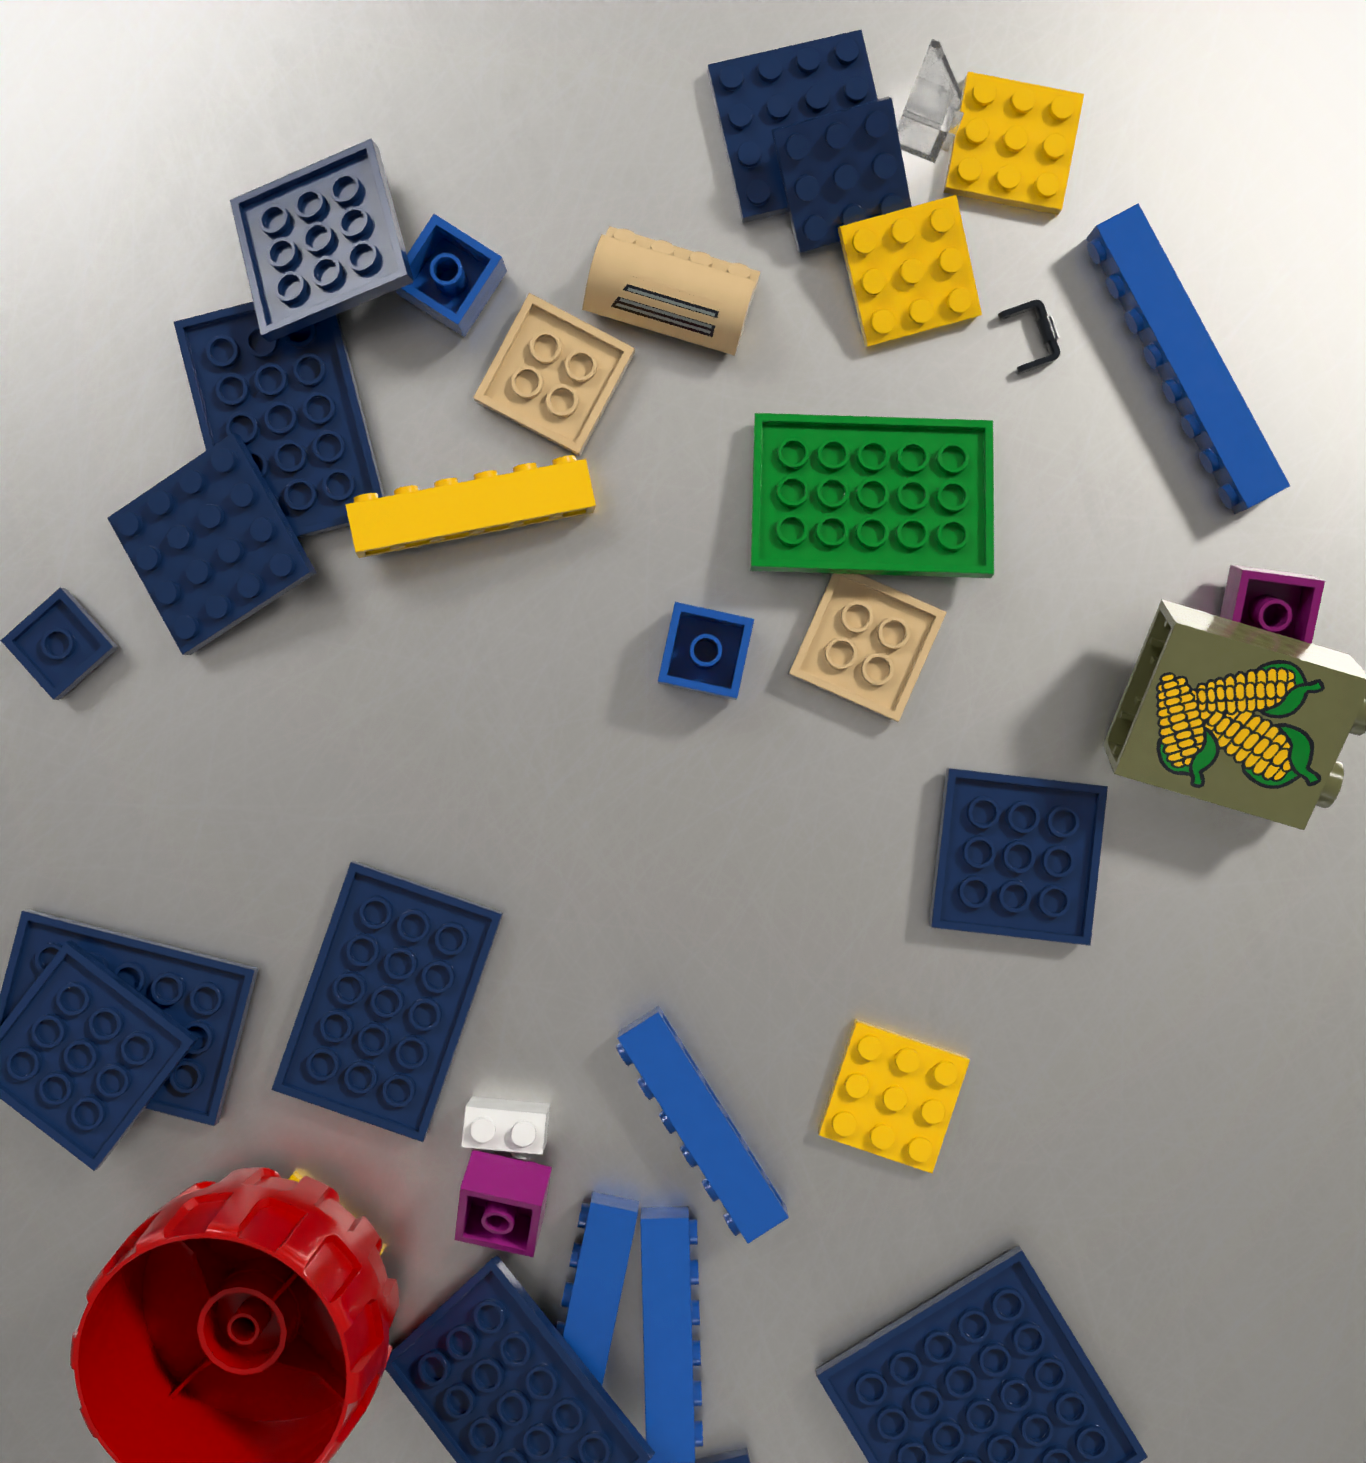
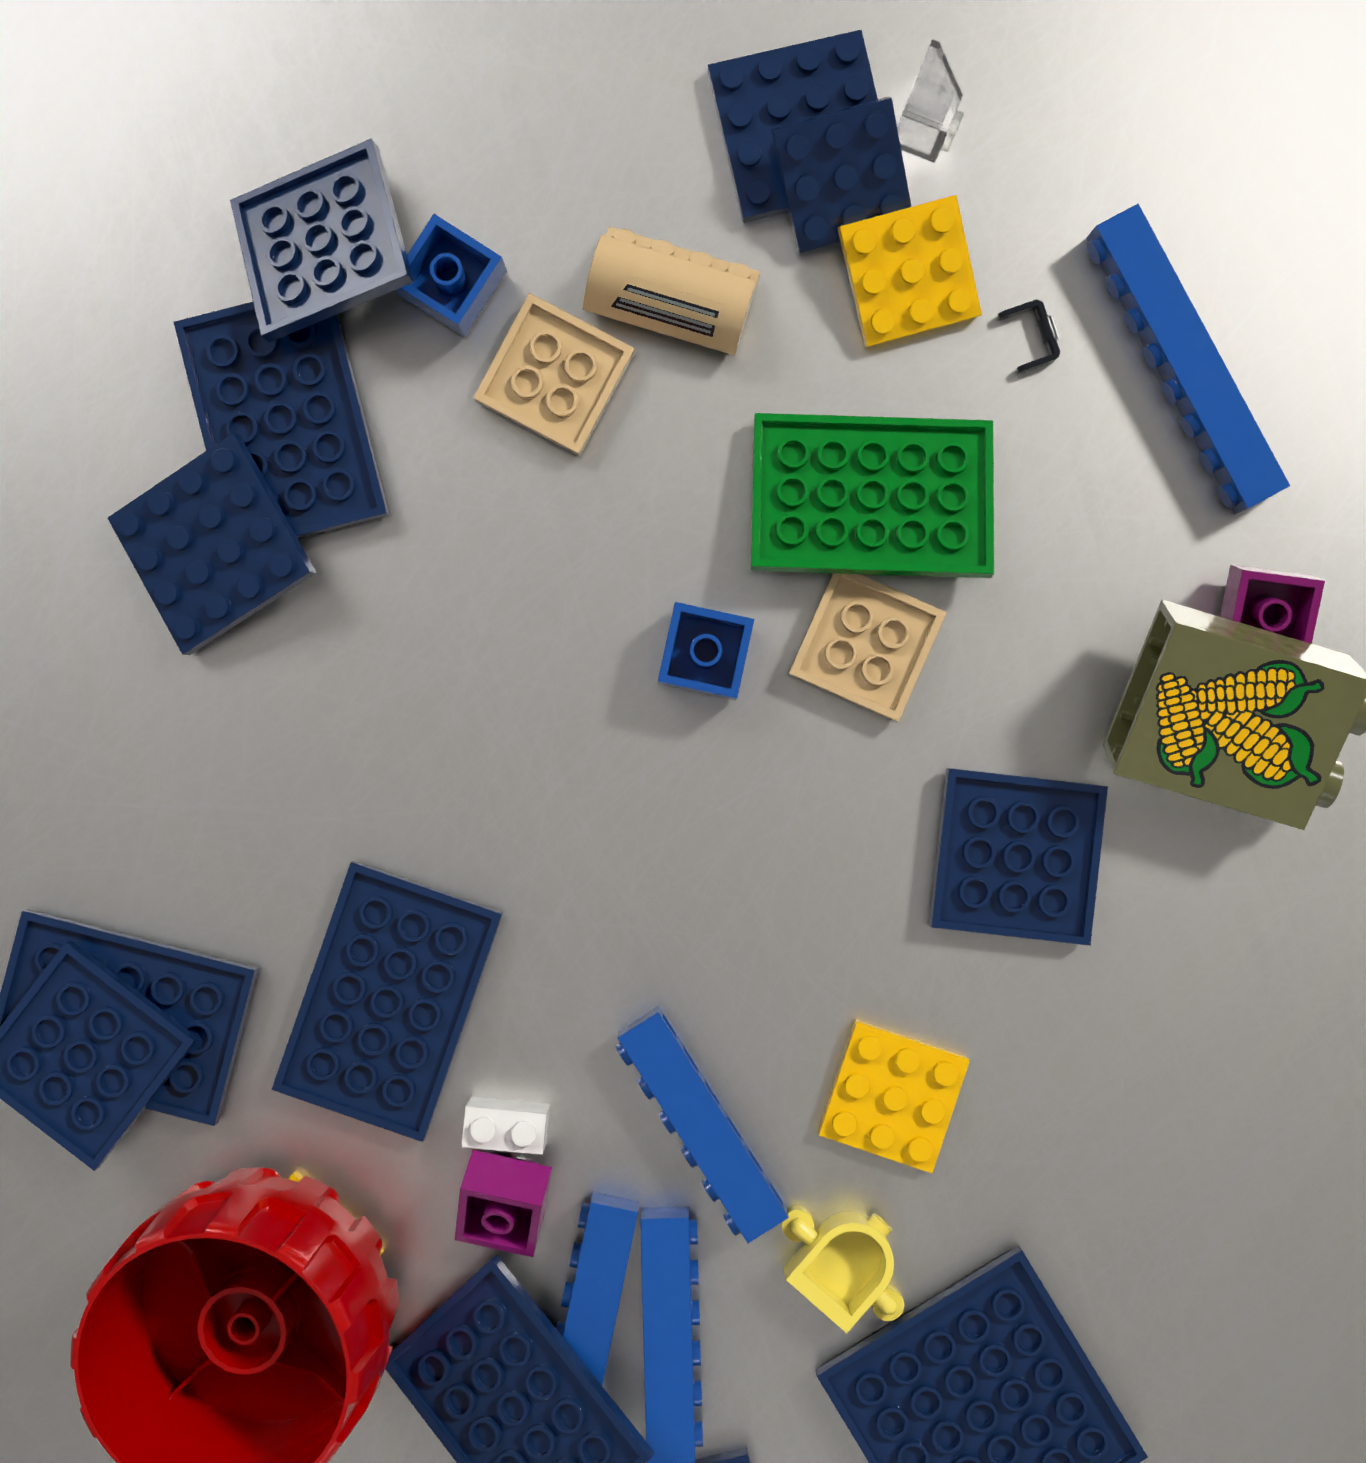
dark blue plate [0,587,119,700] -> none
yellow brick [345,455,596,558] -> none
yellow plate [943,72,1084,215] -> none
none -> light yellow piece [781,1205,904,1334]

